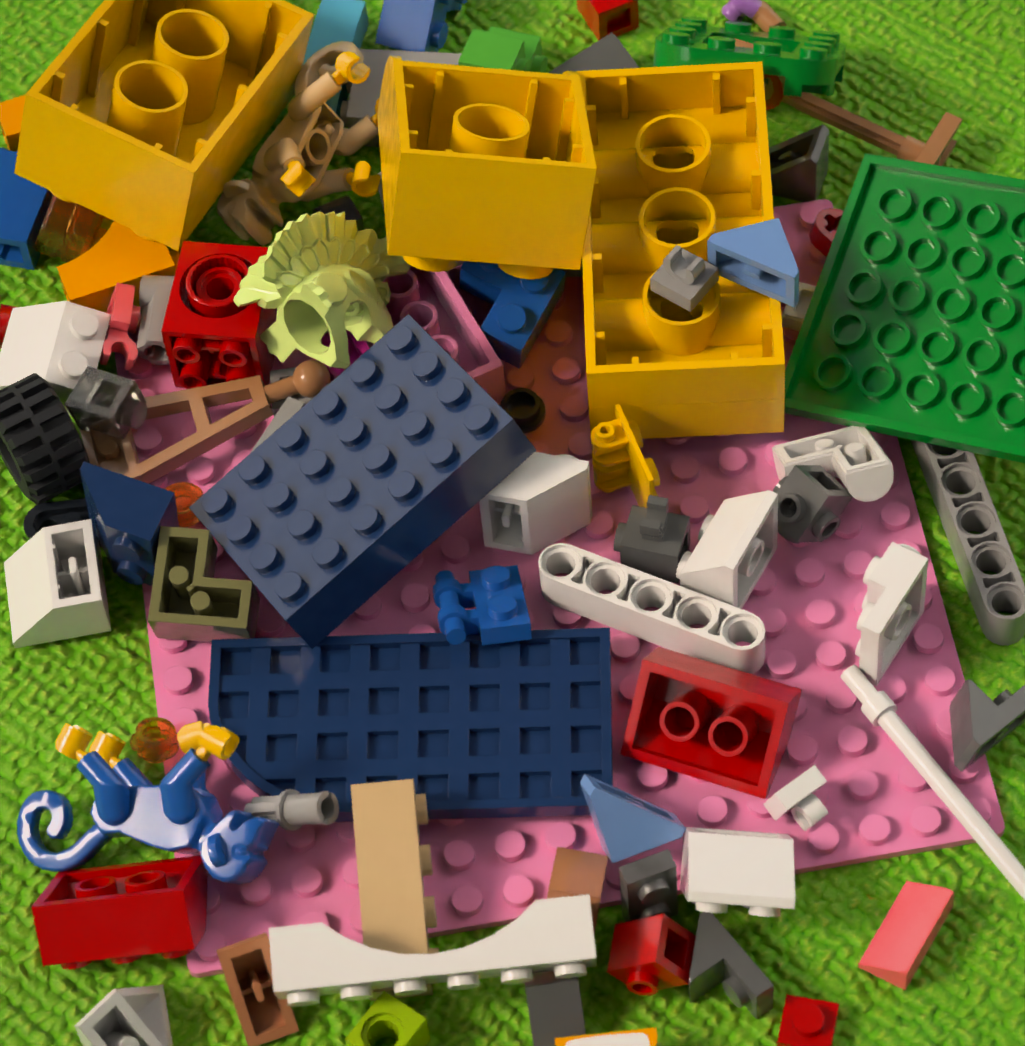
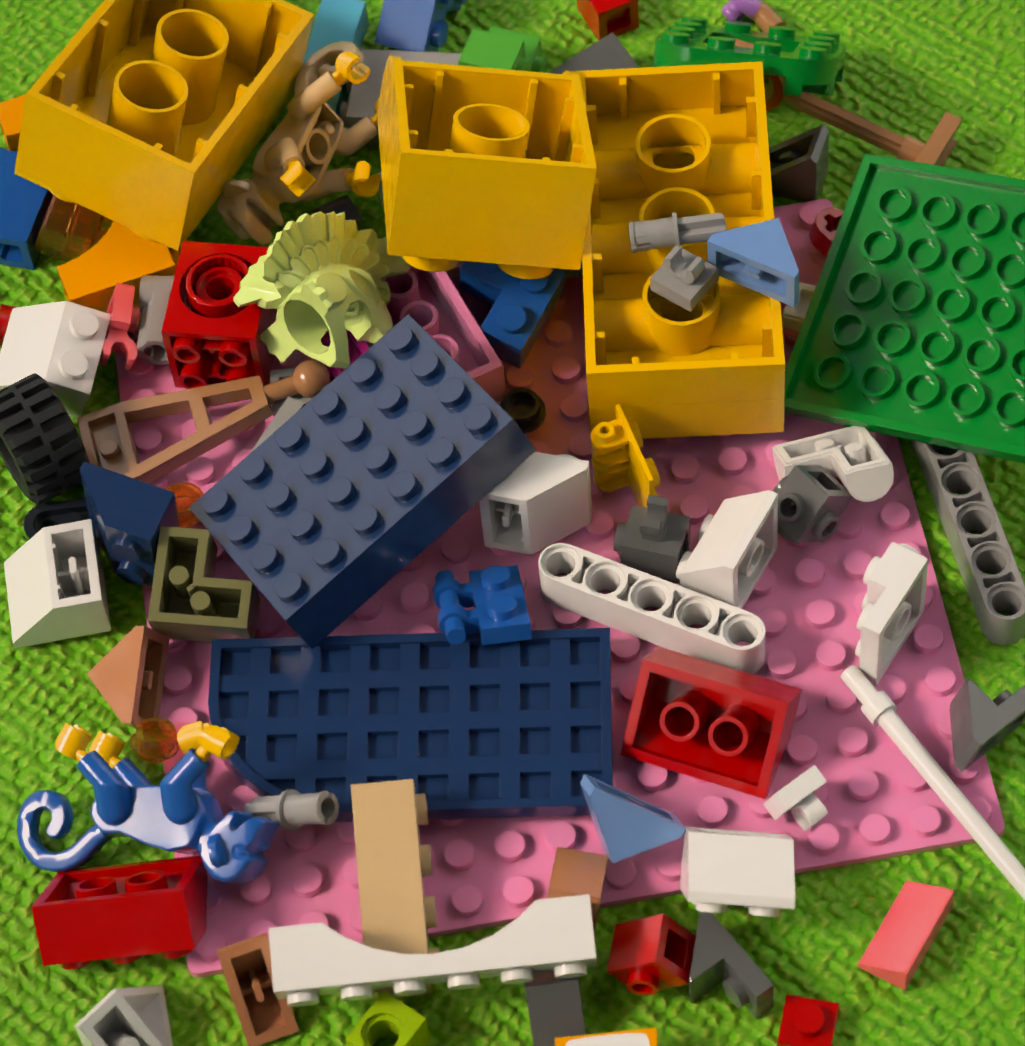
clear smoke brick [65,366,147,439] -> none
flat silver plate [619,849,678,922] -> none
none -> nougat slope [87,626,170,734]
none -> light grey axle [628,212,727,253]

